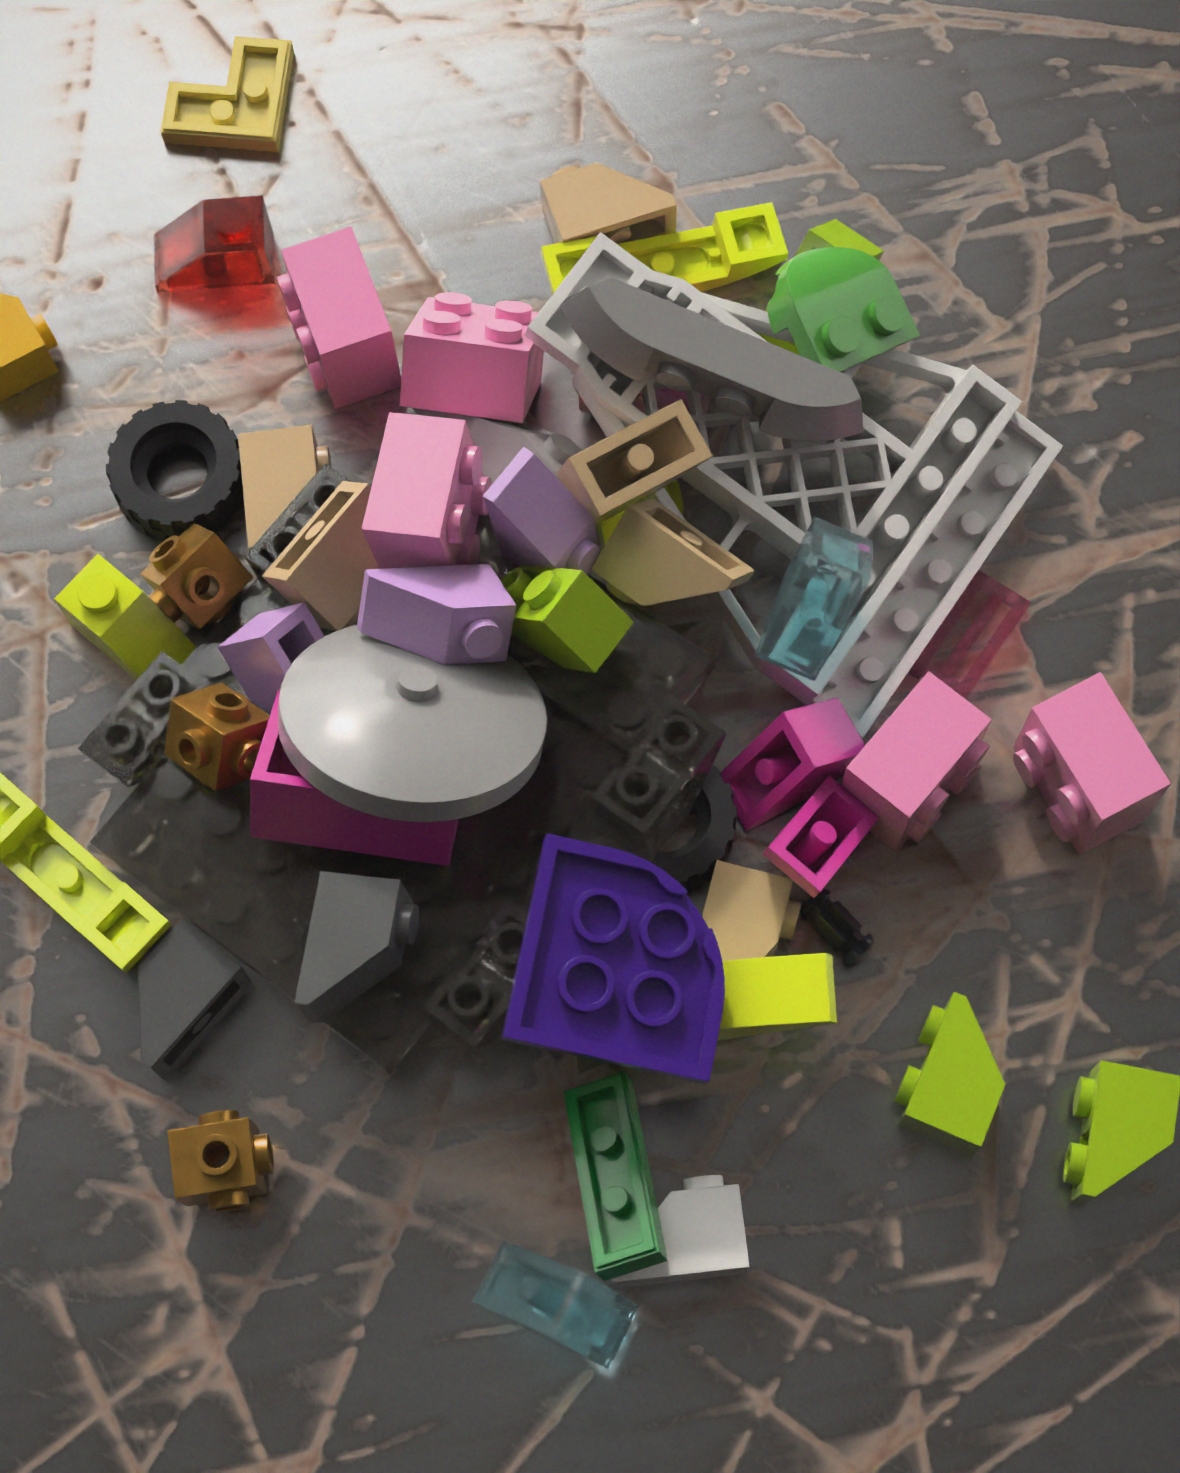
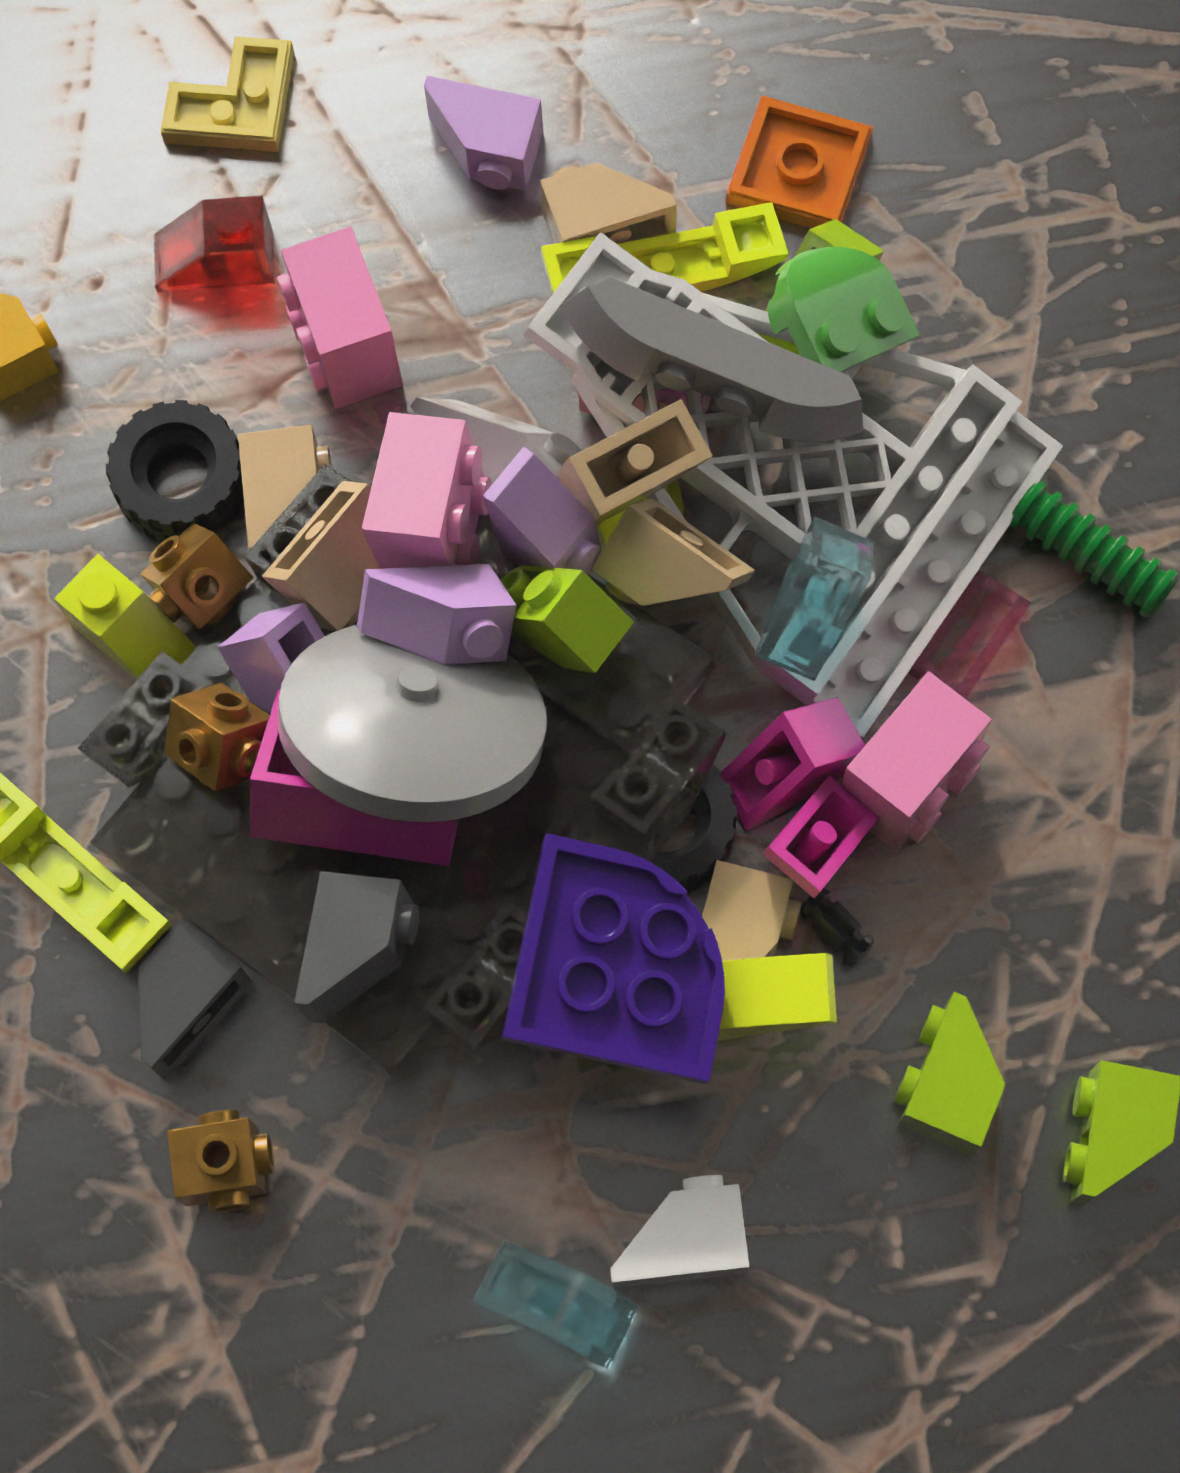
bright pink brick [399,293,544,423] -> none
green tile [563,1071,668,1281] -> none
bright pink brick [1013,672,1171,855] -> none
none -> lavender slope [424,75,543,191]
none -> orange tile [725,95,873,228]
none -> green piece [1009,481,1178,618]

